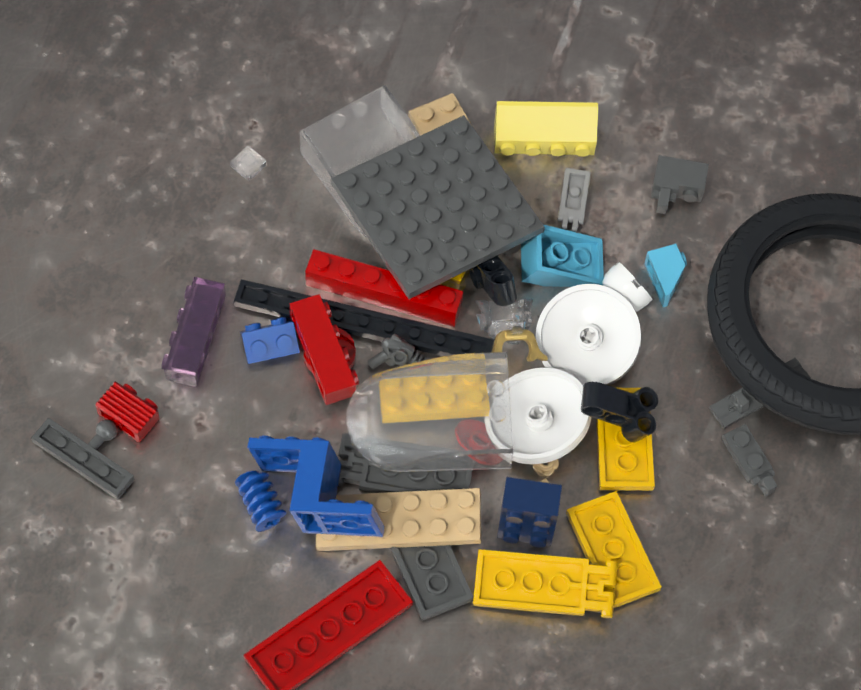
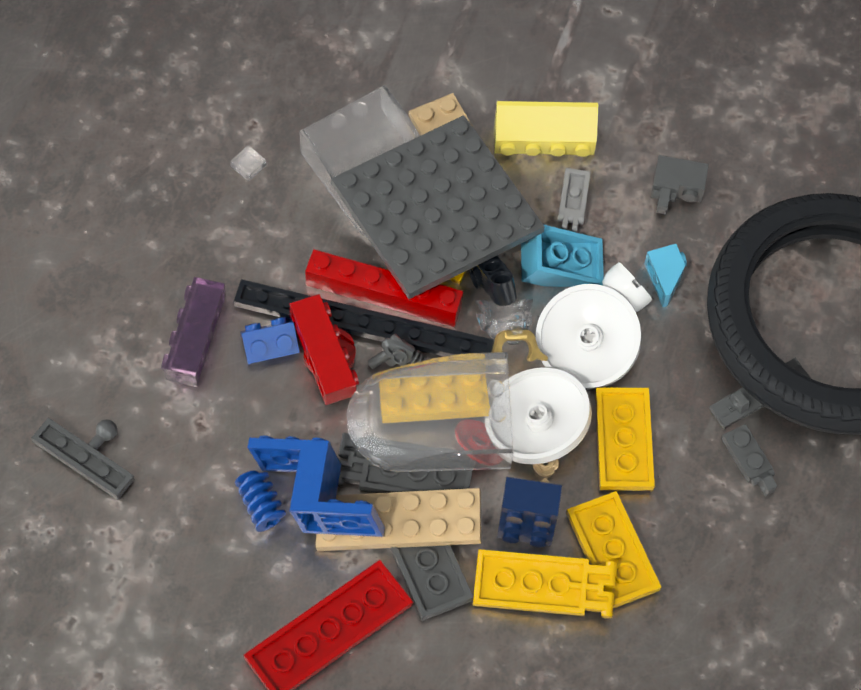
red brick [95,381,160,443] -> none
black piece [581,382,658,443] -> none

